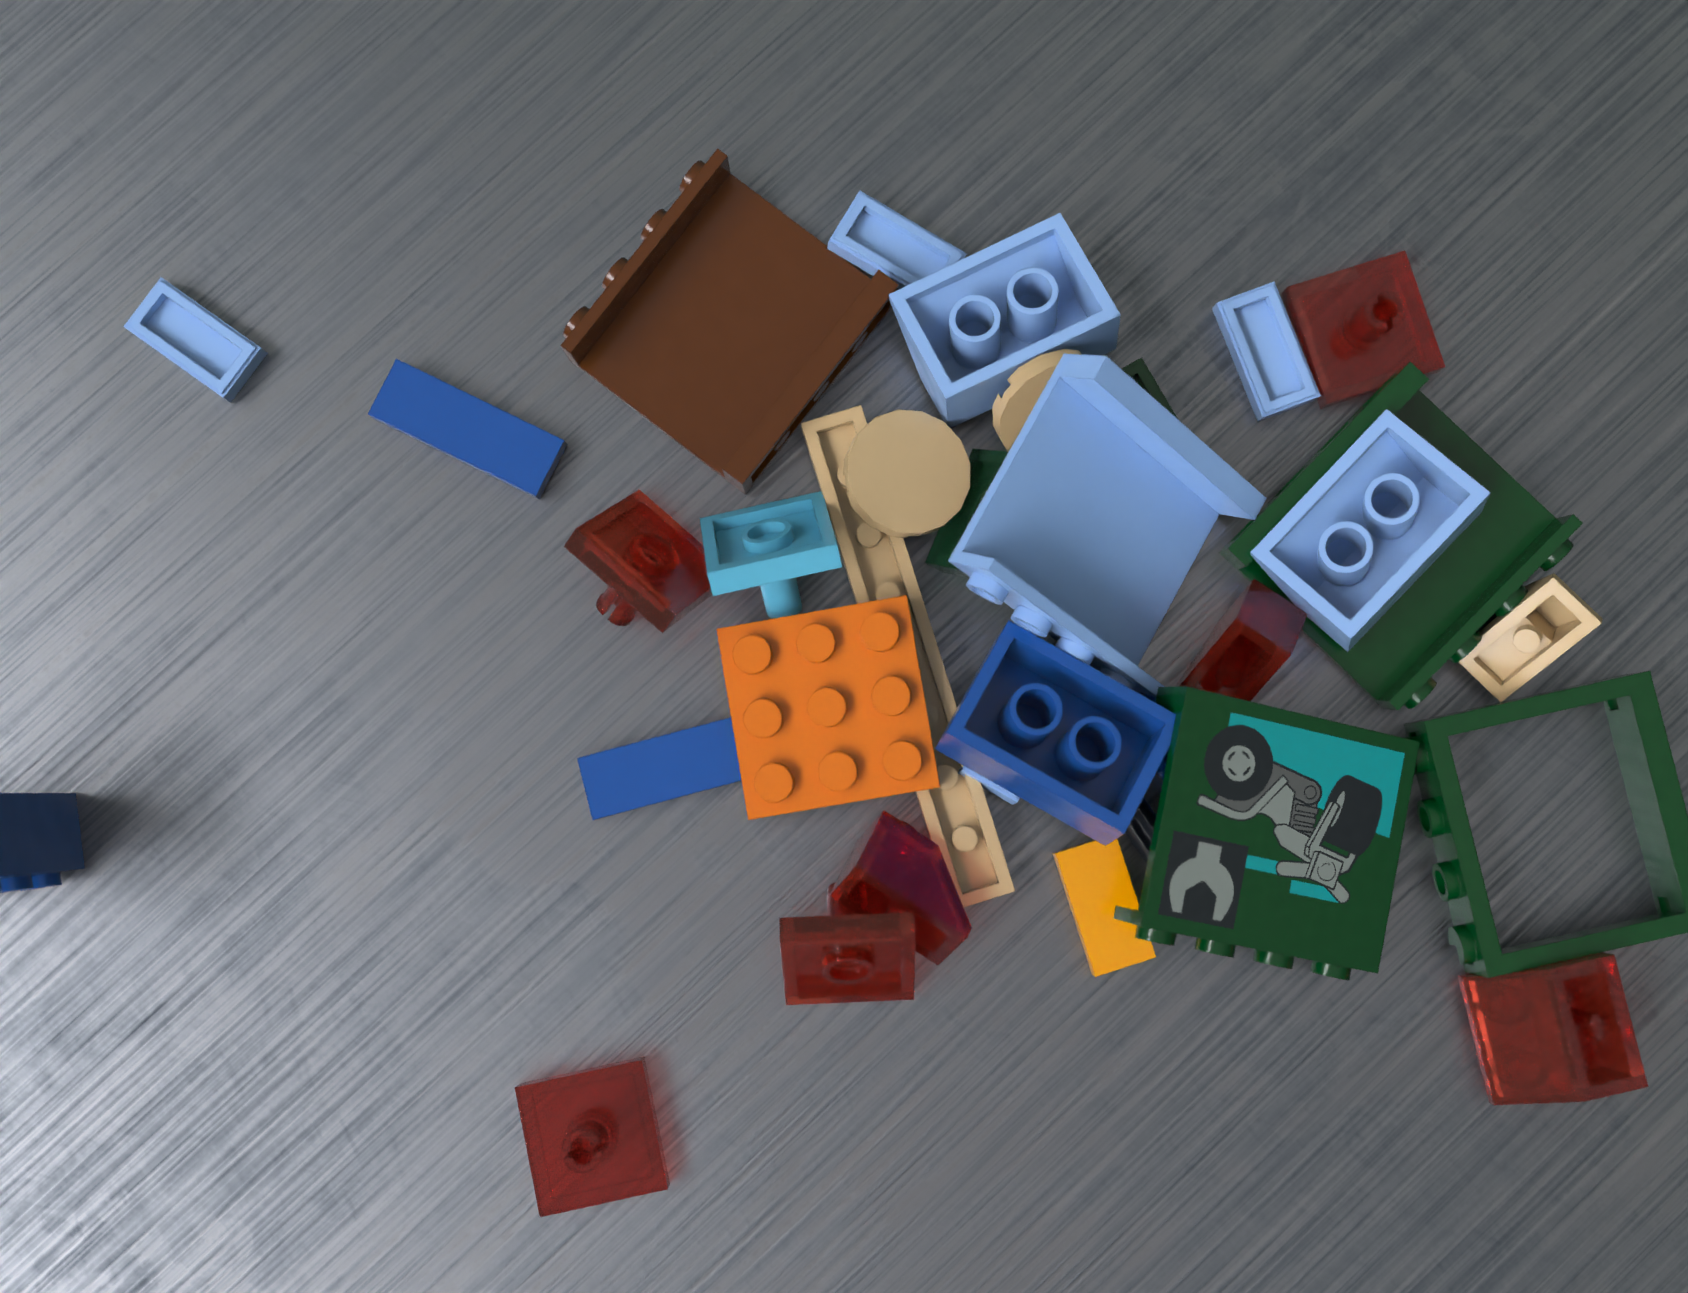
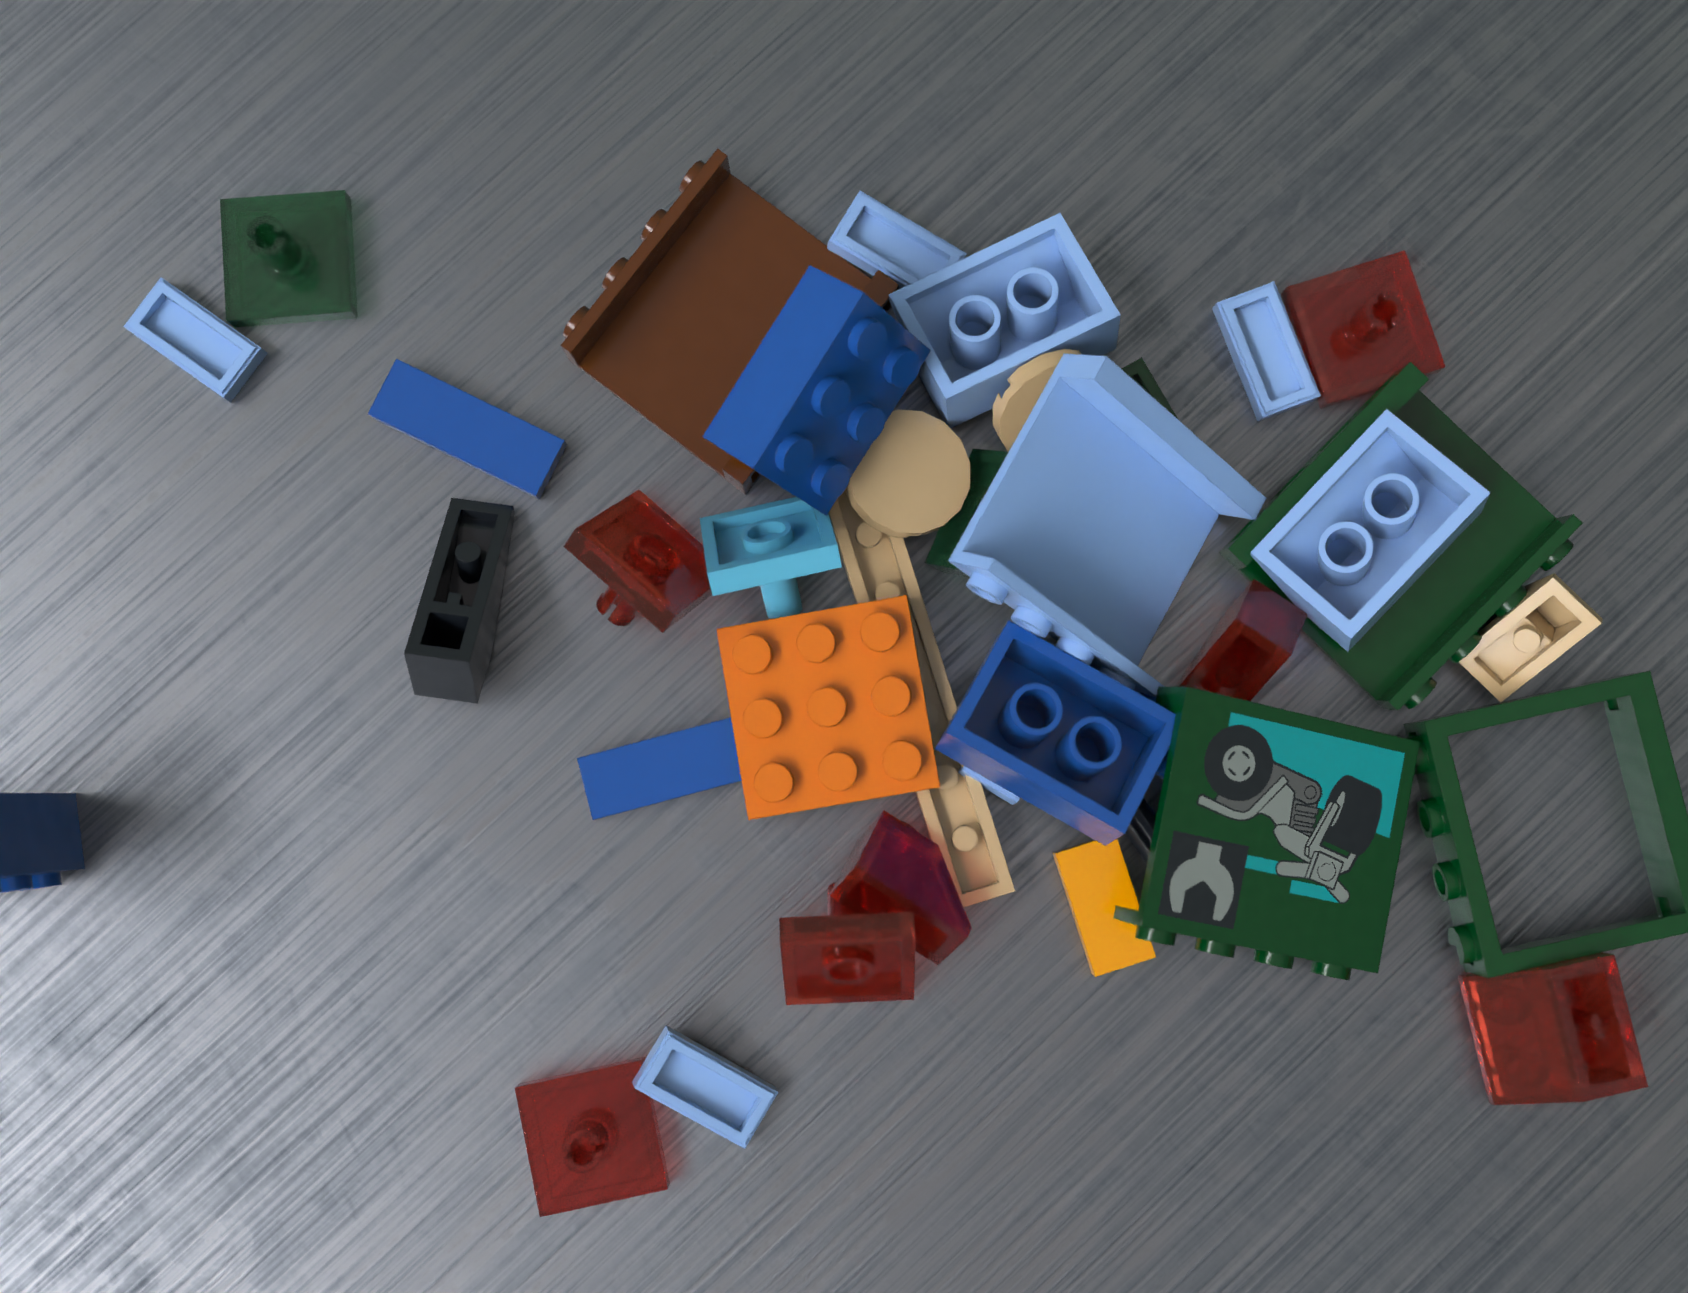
none -> clear green tile [220,190,358,328]
none -> black slope [404,498,515,704]
none -> light blue tile [632,1025,778,1149]
none -> blue brick [702,265,931,516]

